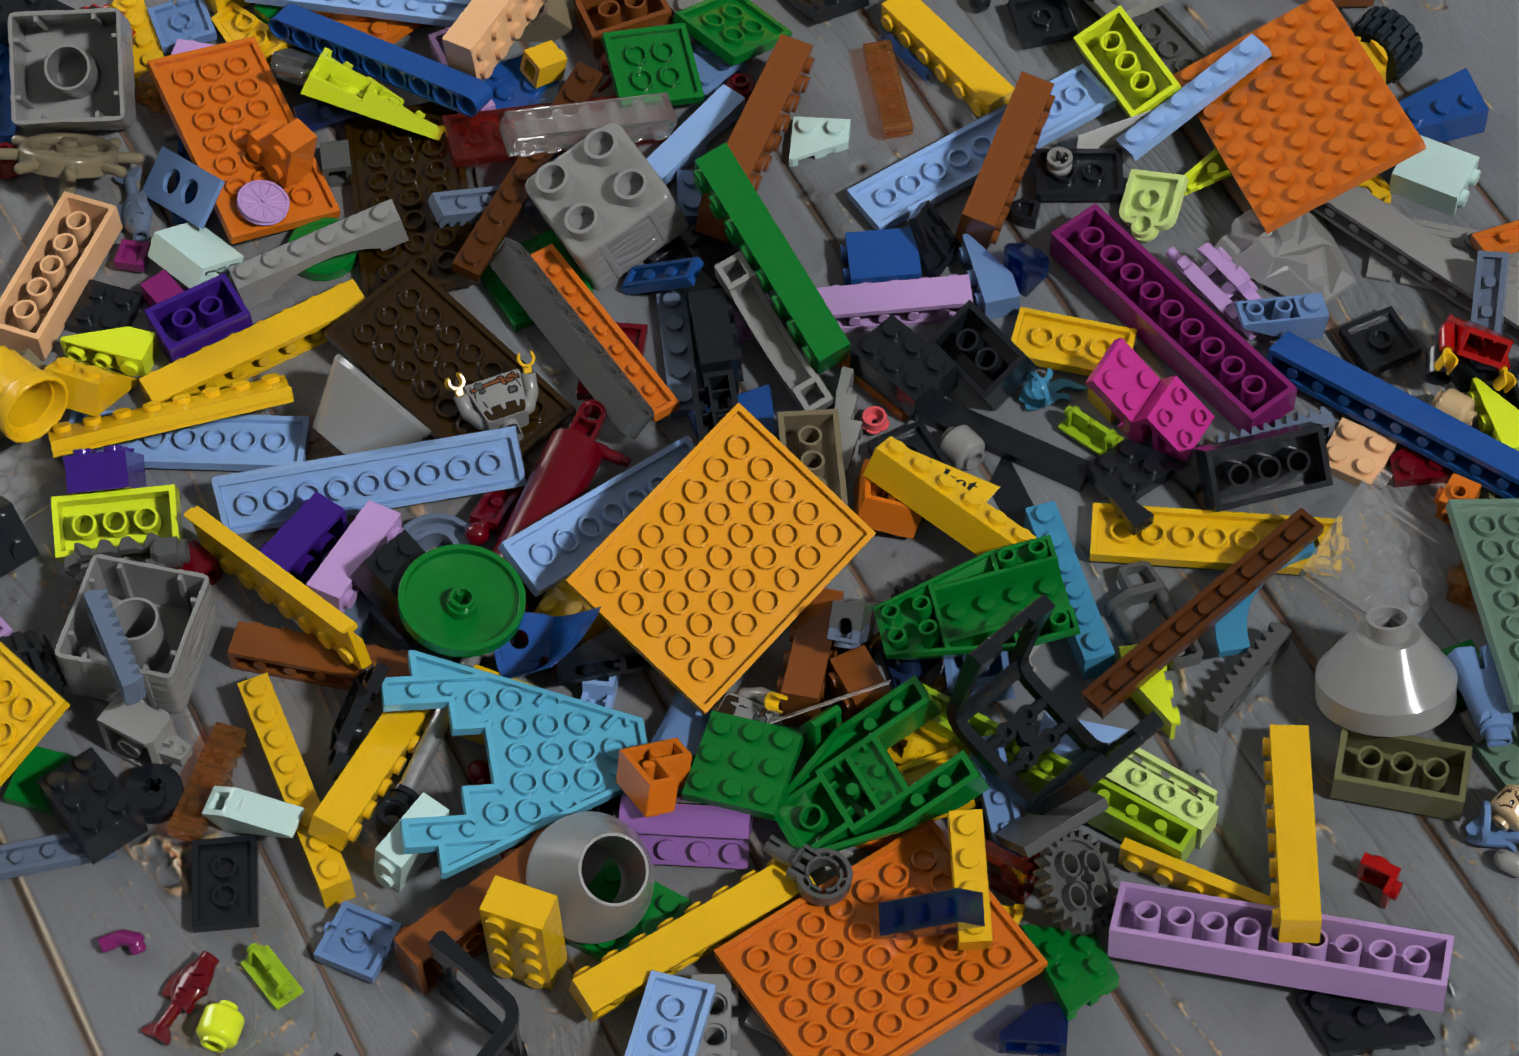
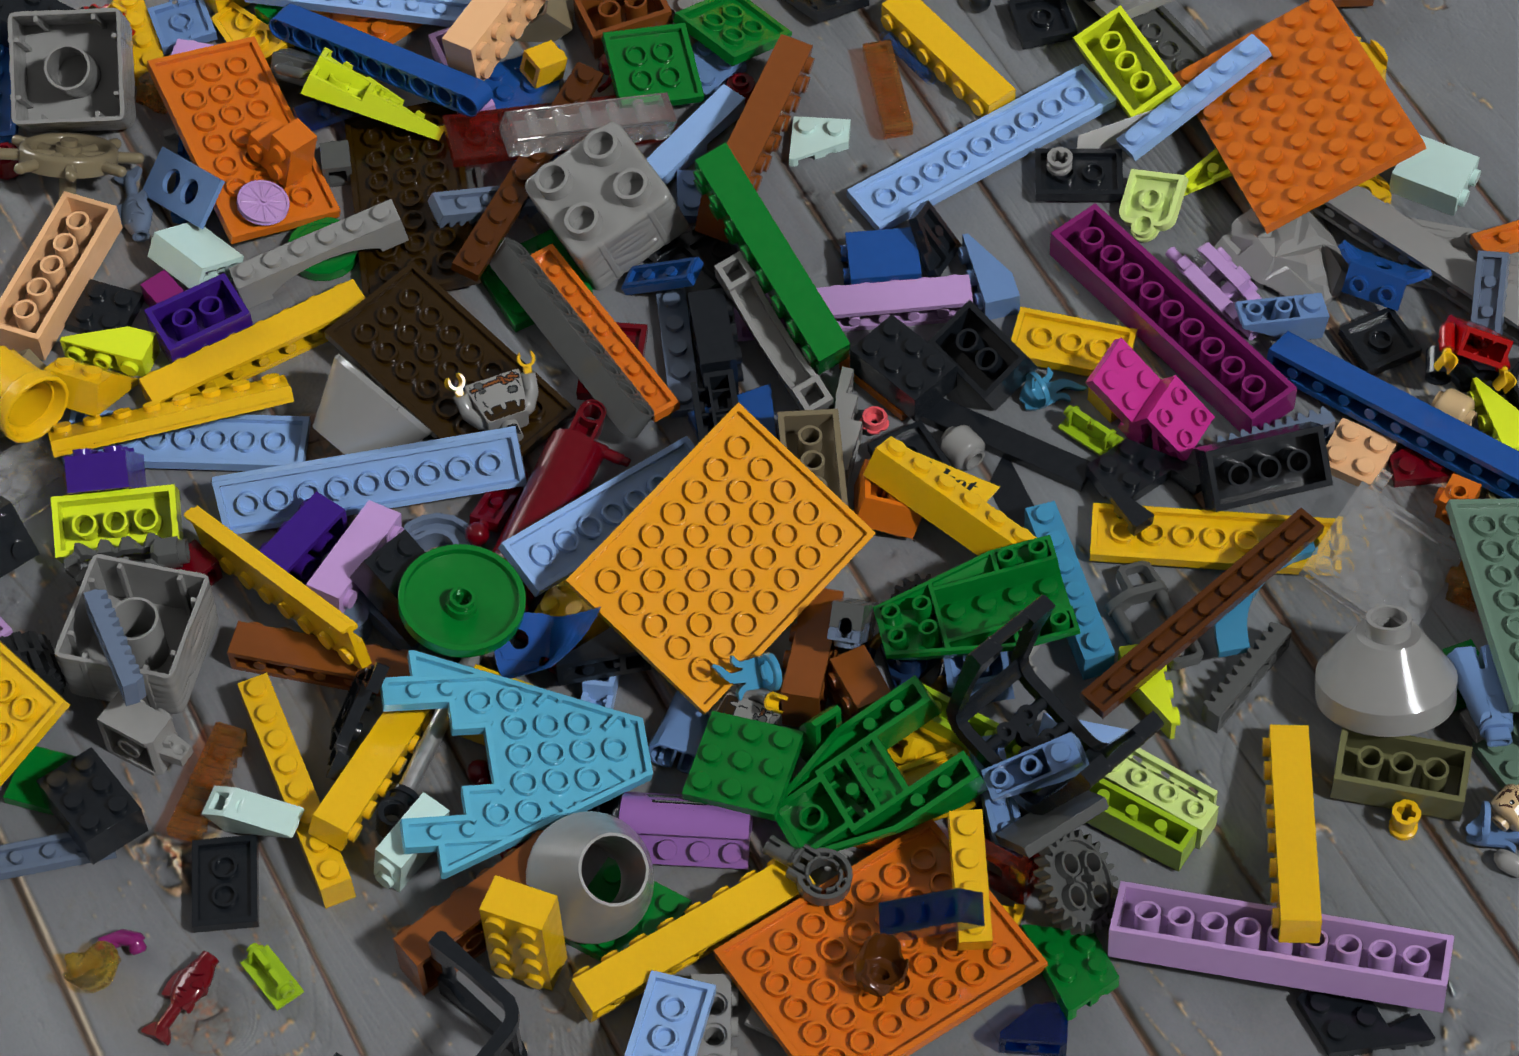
magenta plate [114,239,151,273] -> none
black piece [125,763,185,824] -> none
neon yellow head [196,1000,245,1053] -> none
medium blue plate [313,900,403,984] -> none
orange brick [616,737,692,817] -> none
white sticker [770,680,891,724] -> none
dark orange brick [955,71,1056,250] -> none
clear blue slope [1004,243,1049,297] -> none
black tile [1009,198,1041,229] -> none
yellow plate [1118,837,1277,907] -> none
black wheel [1350,6,1423,84] -> none
red bracket [1356,852,1403,908] -> none
blue wedge [1399,67,1489,143] -> none
none -> clear yellow hair [62,941,121,993]
none -> dark azure piece [711,652,782,701]
none -> reddish brown hair [853,933,909,996]
none -> medium blue slope [981,732,1090,801]
none -> blue piece [1338,239,1432,311]
none -> yellow bush [1388,799,1421,841]

